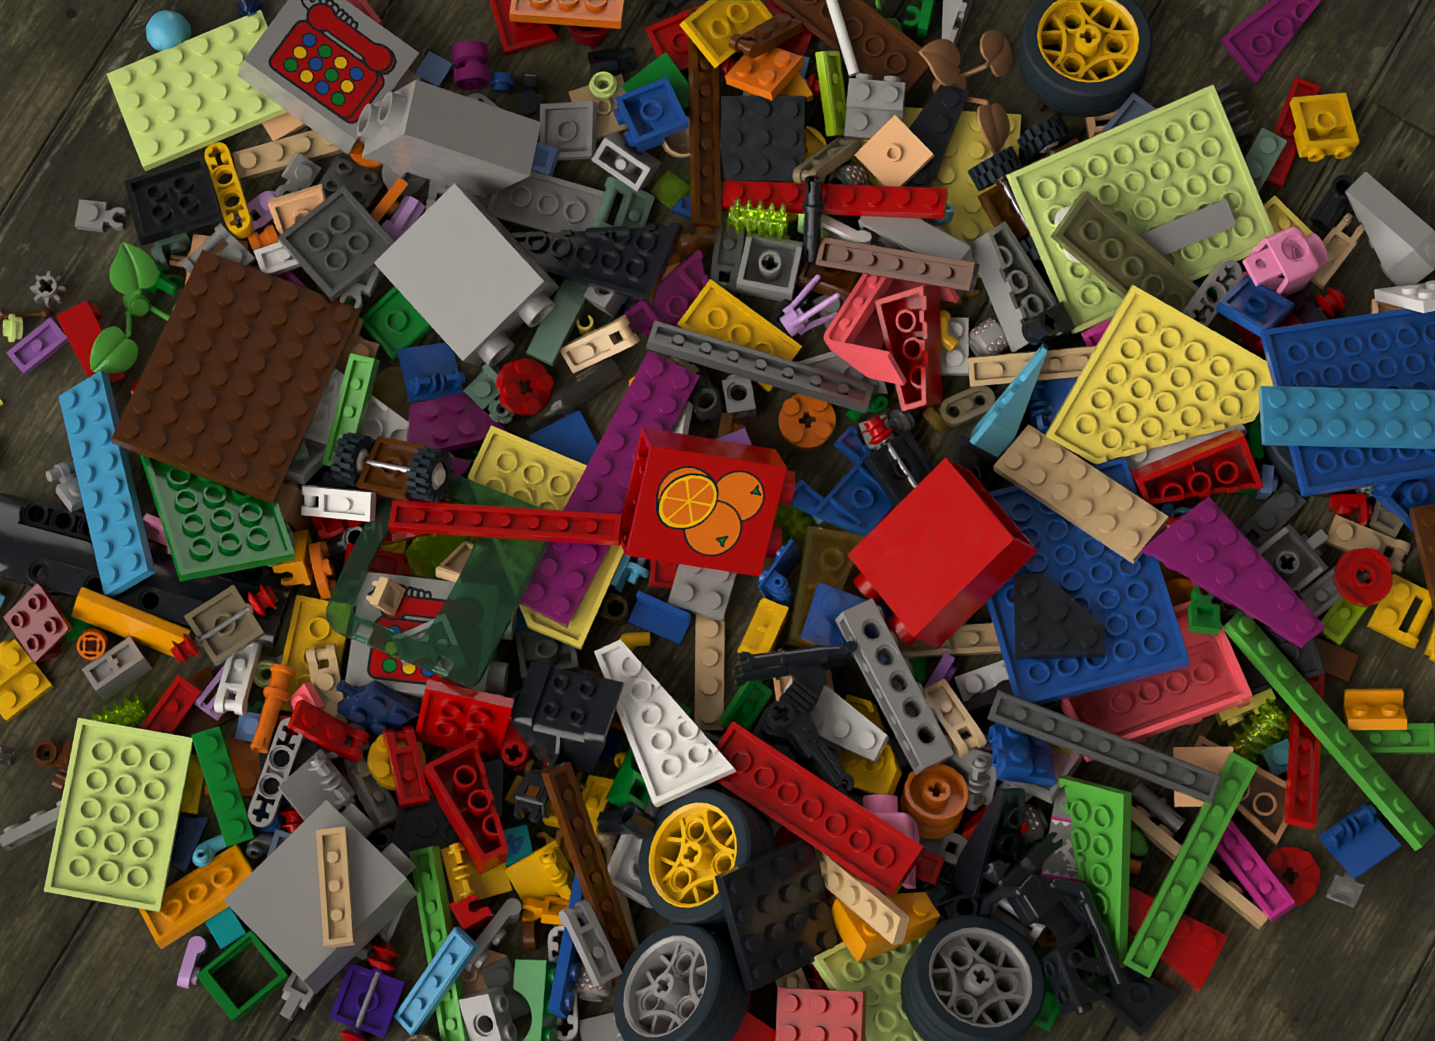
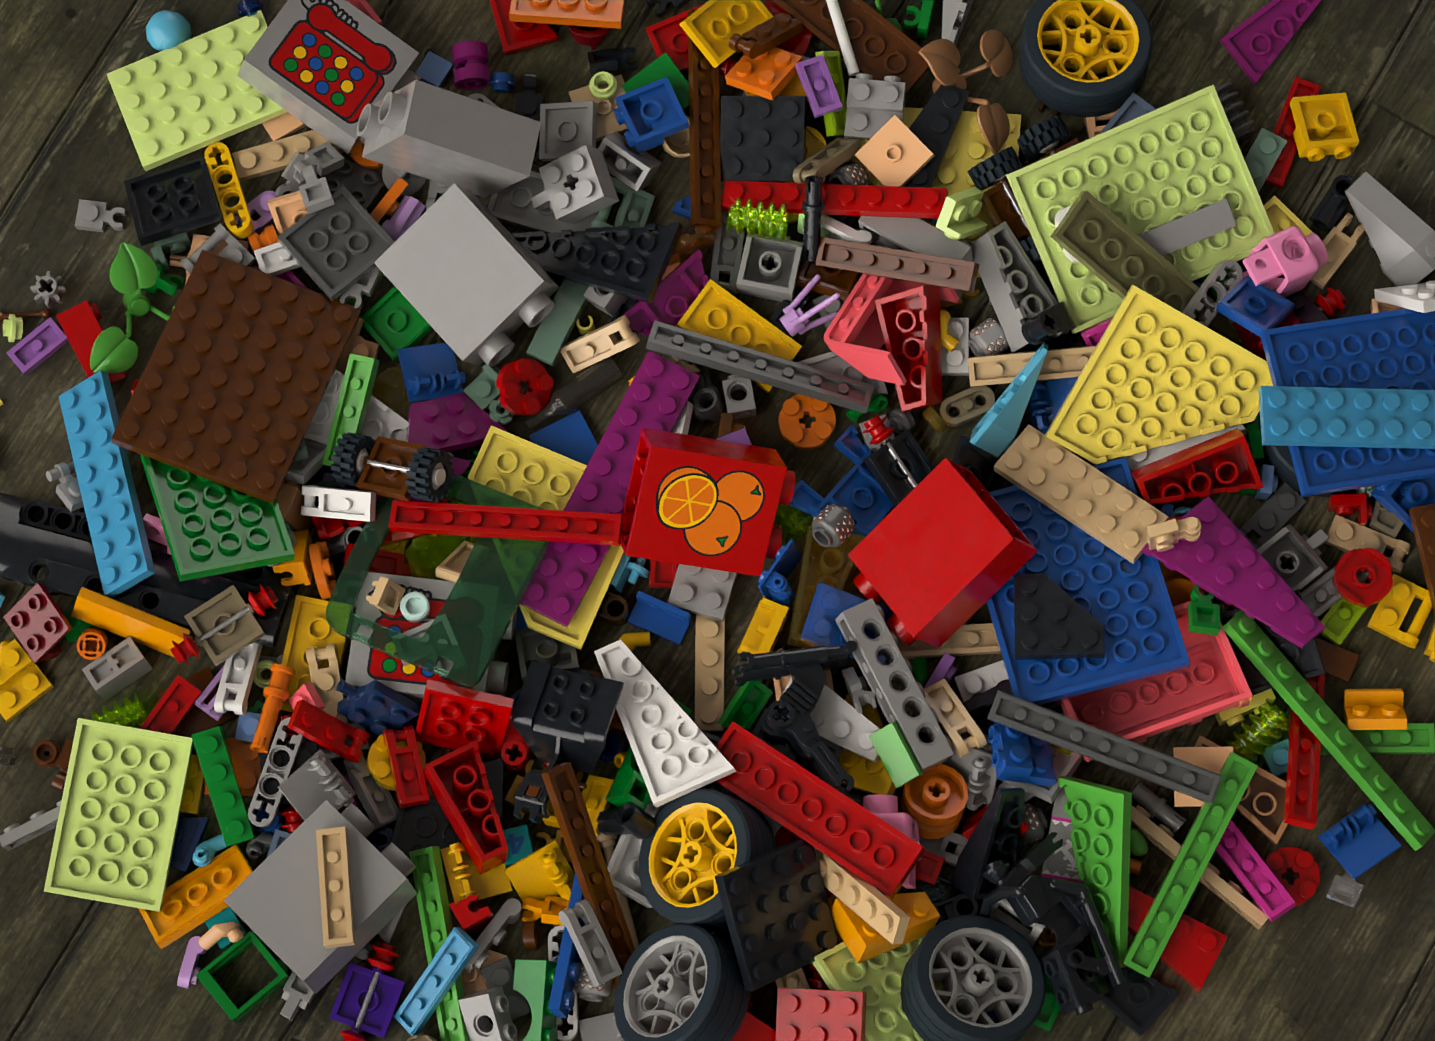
medium blue tile [531,142,560,176] -> none
clear neon green plate [651,170,690,210] -> none
none -> light nougat arm [198,921,244,950]
none -> light grey plate [293,142,344,184]
none -> light grey plate [299,165,335,214]
none -> light aqua tile [400,592,430,622]
none -> light grey hinge [531,145,619,223]
none -> medium lavender plate [795,55,843,118]
none -> dark grey head [812,504,855,548]
none -> light grey plate [842,667,877,713]
none -> bright green tile [869,722,923,788]
none -> yellowish green bracket [936,187,987,240]
none -> tan plate [1146,517,1201,552]

